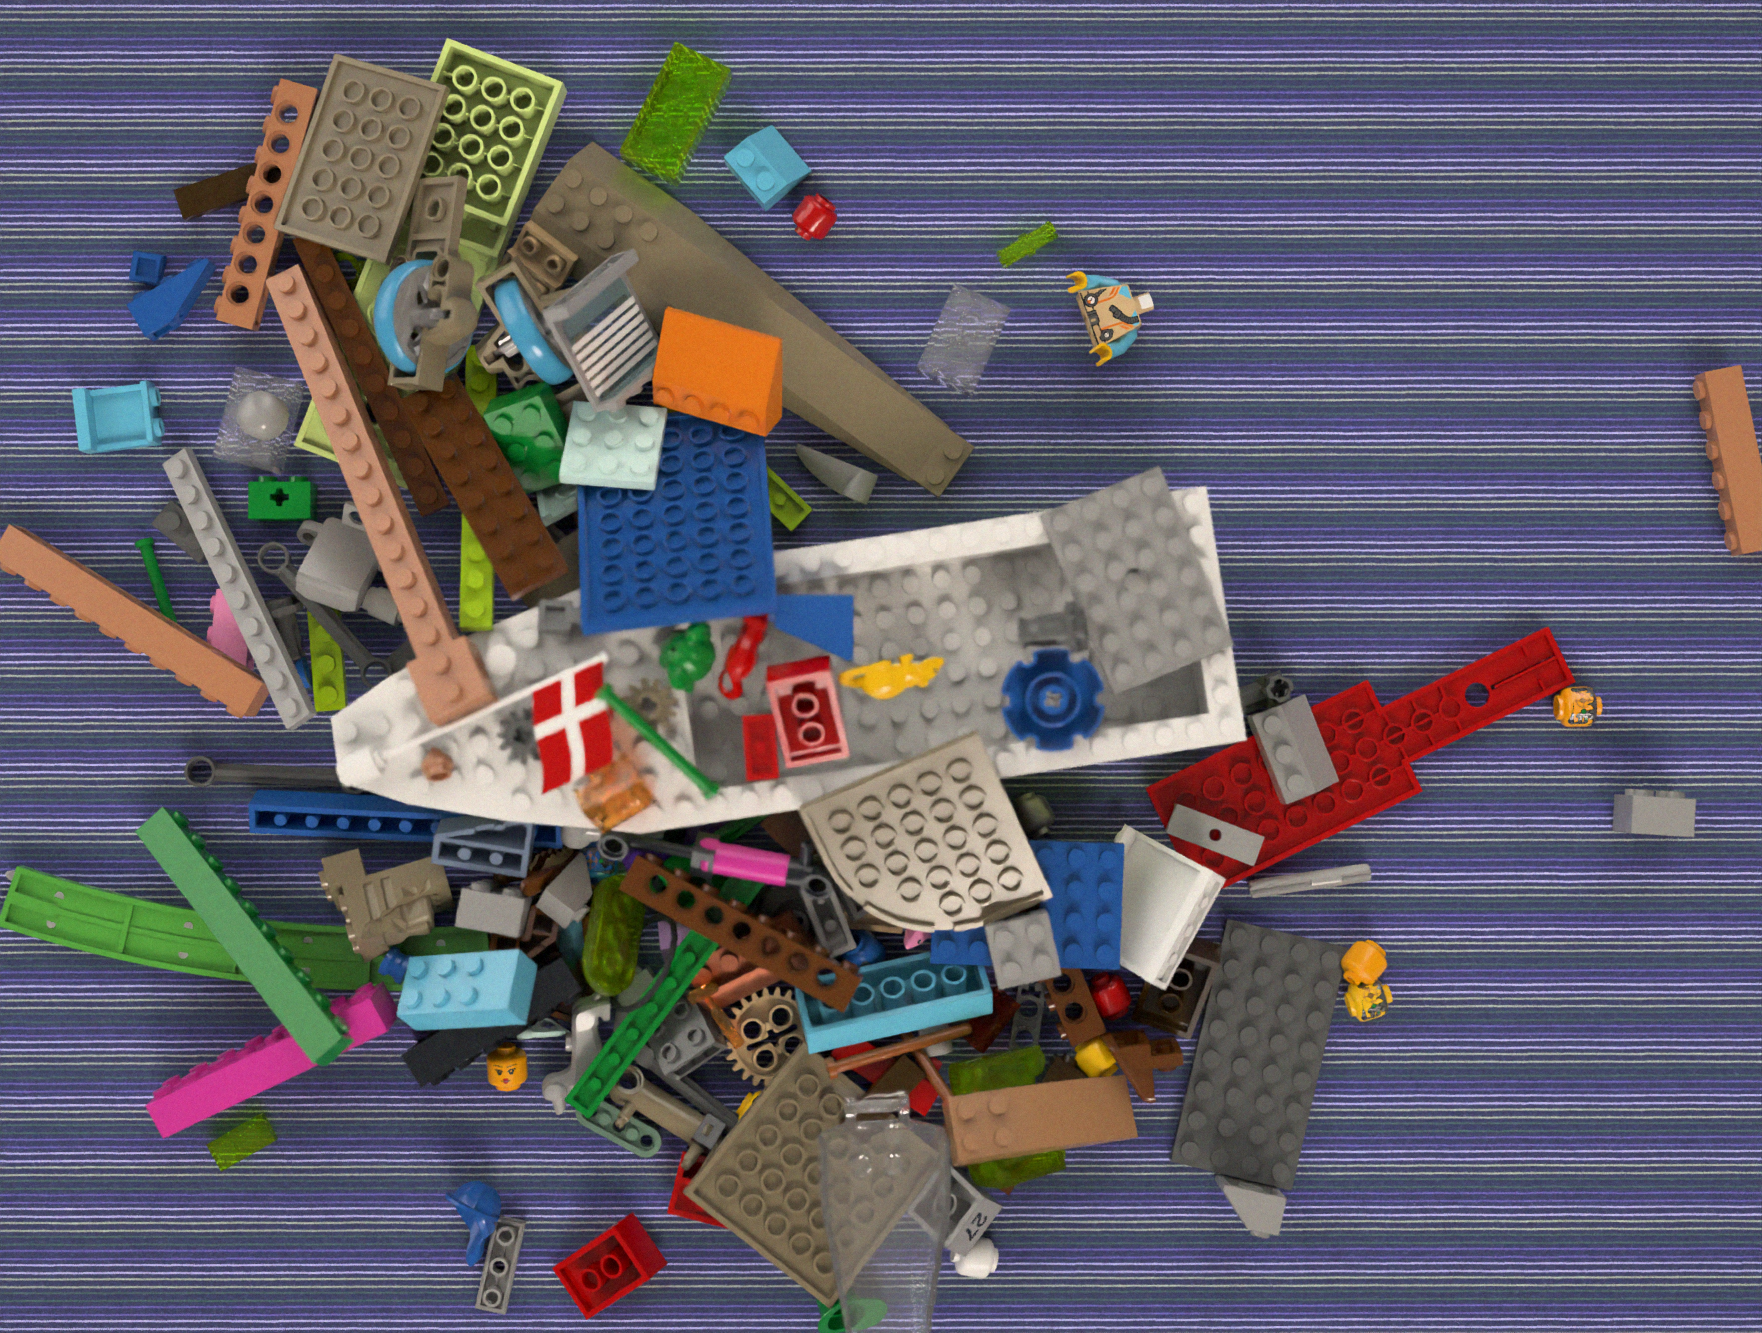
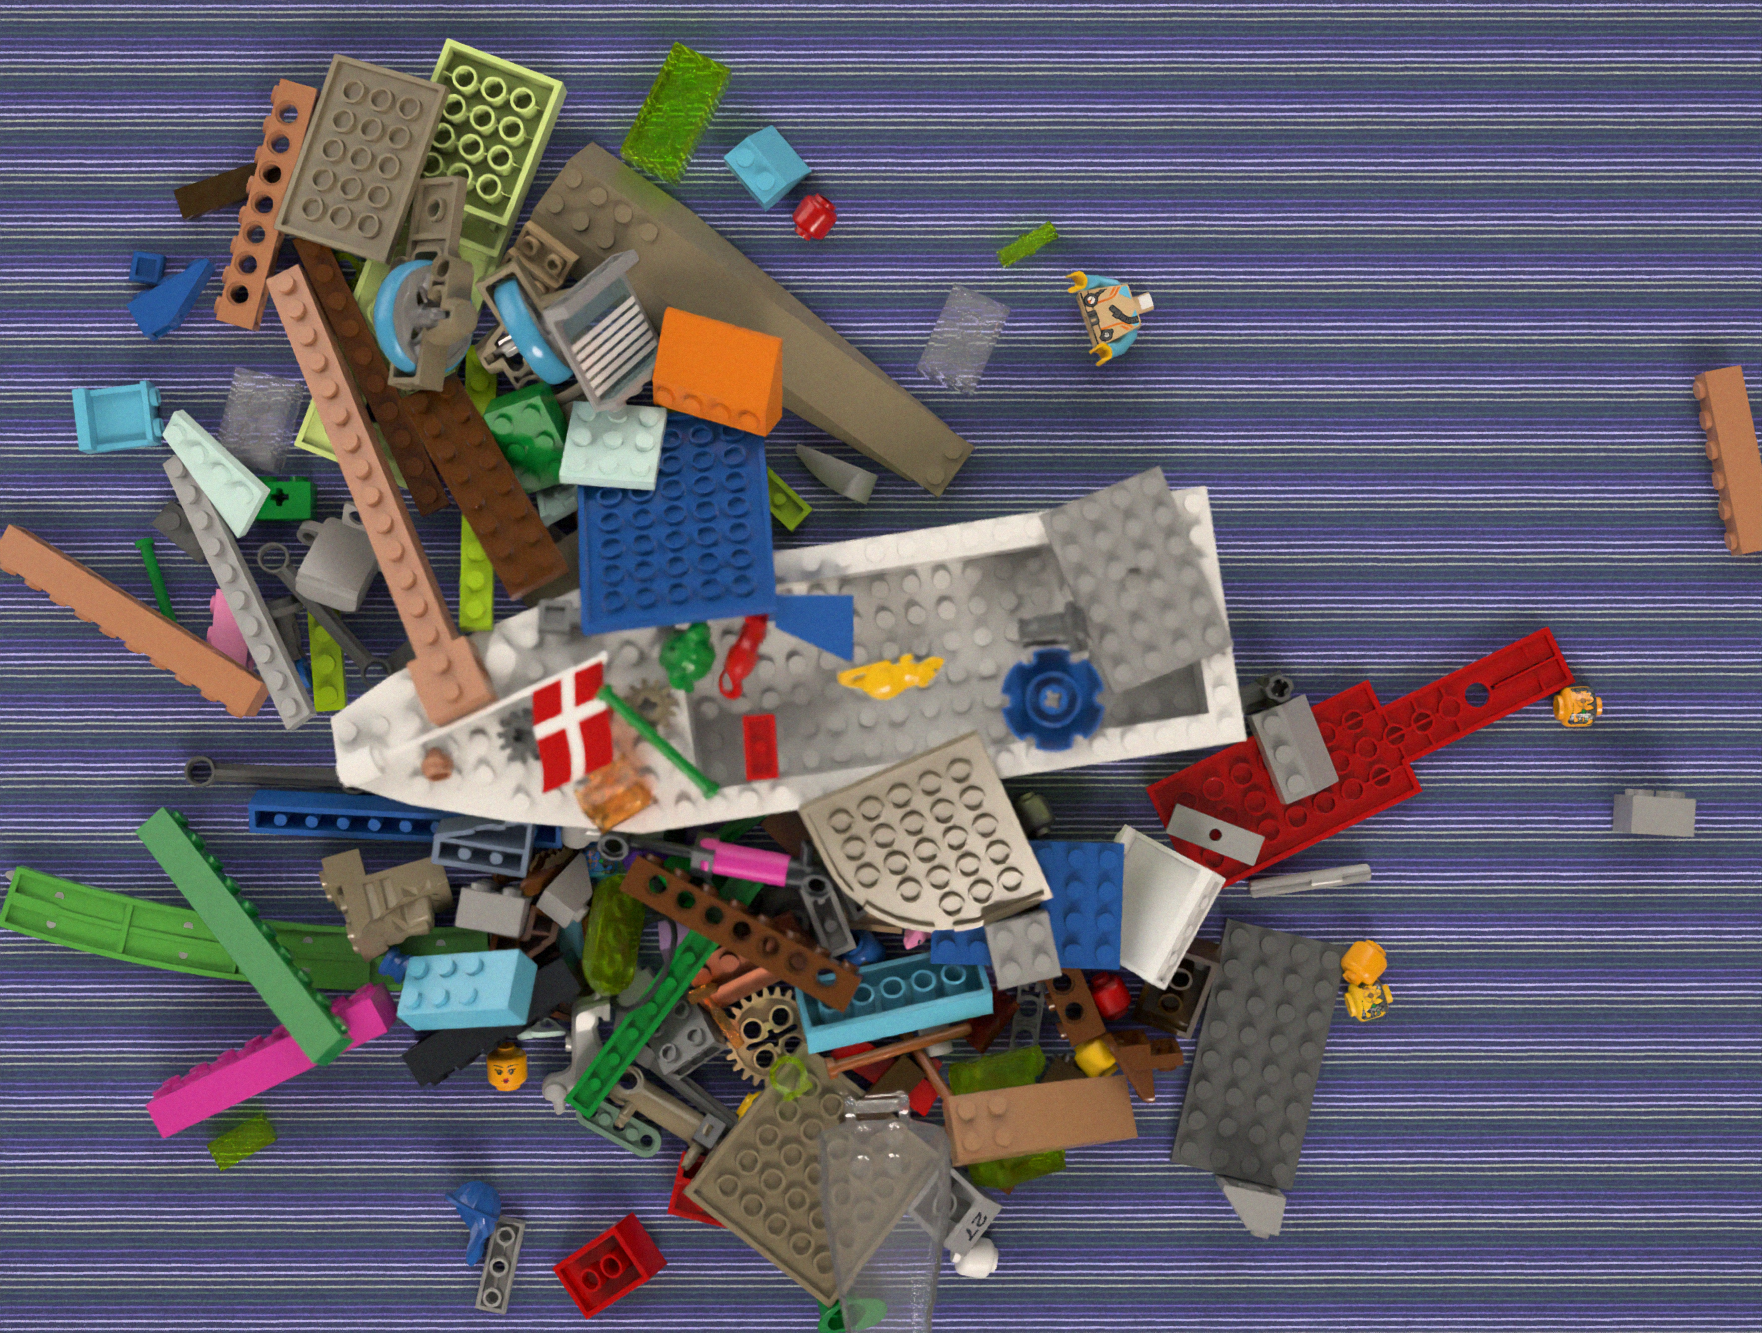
light grey hair [236,390,289,441] -> none
white brick [362,586,403,626] -> none
red slope [766,654,850,769] -> none
none -> light aqua wing [163,409,270,538]
none -> clear neon green piece [769,1056,813,1103]

